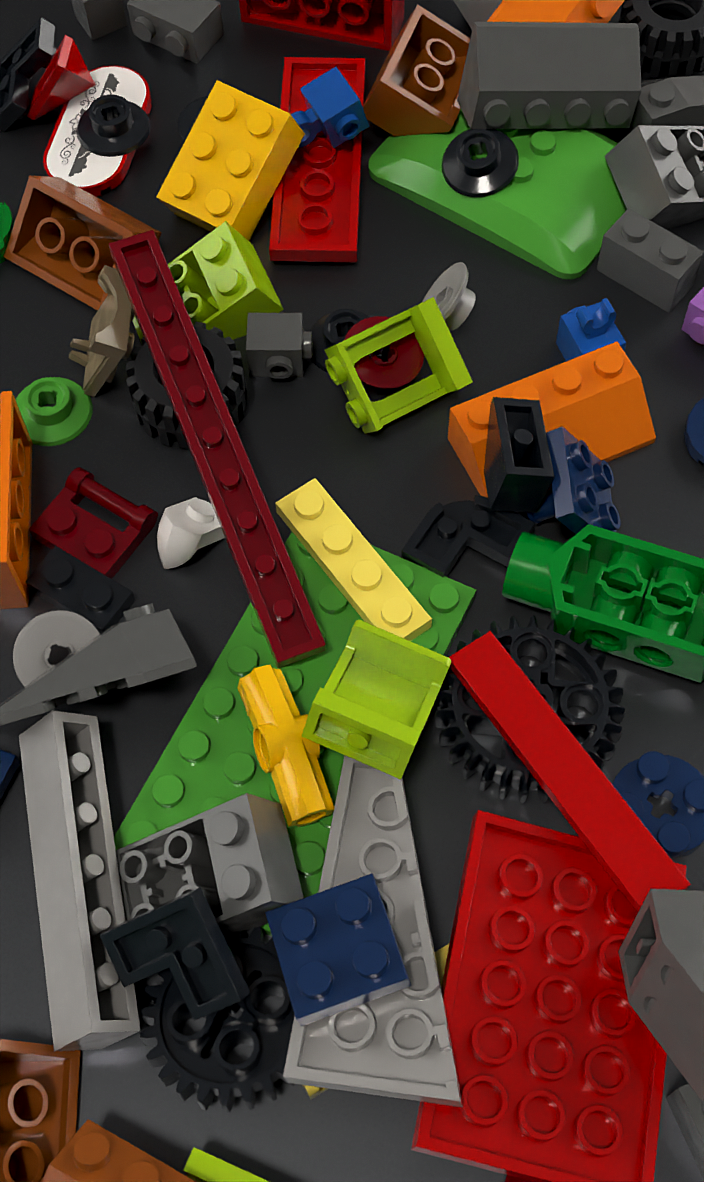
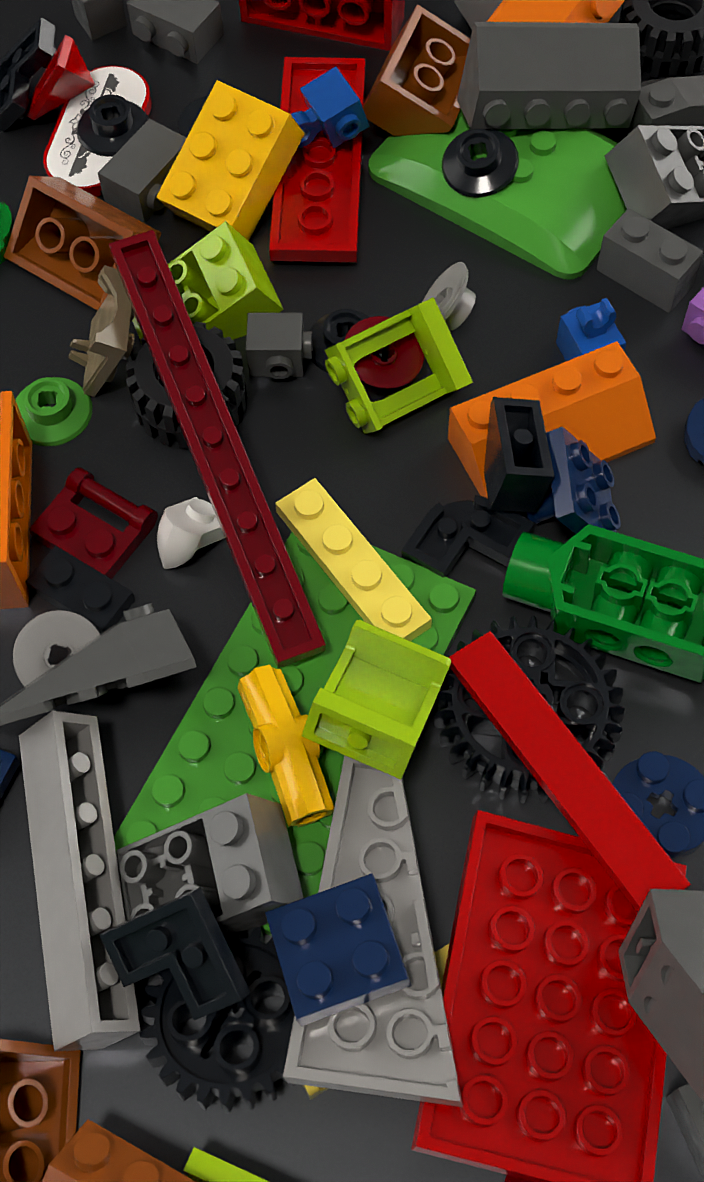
none -> dark grey brick [98,119,187,223]

